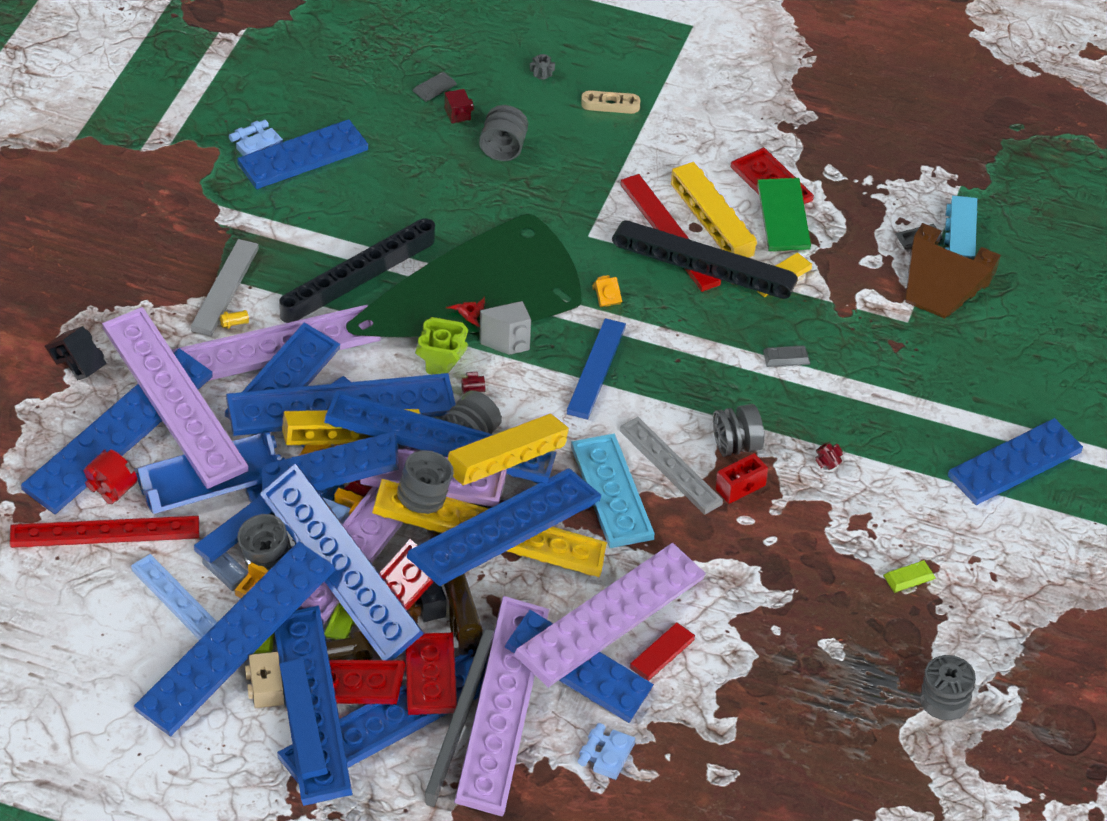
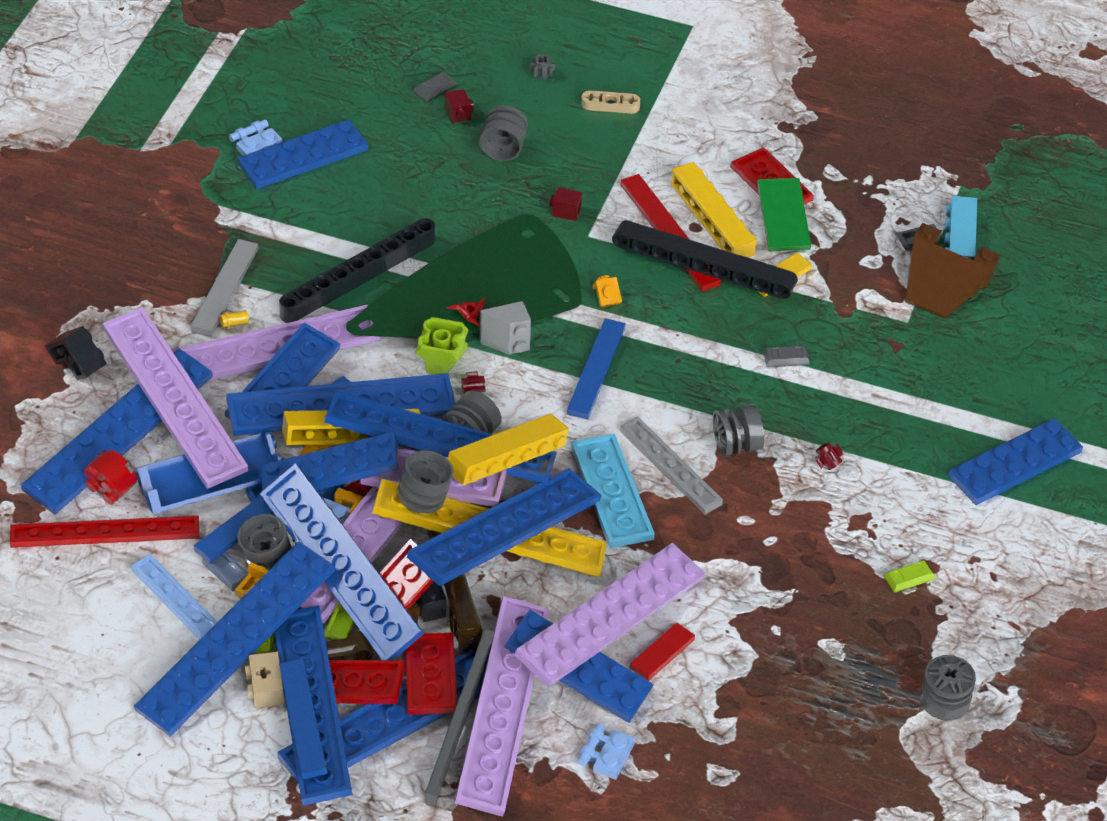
red brick [715,453,768,504] -> none
none -> dark red brick [549,187,583,221]

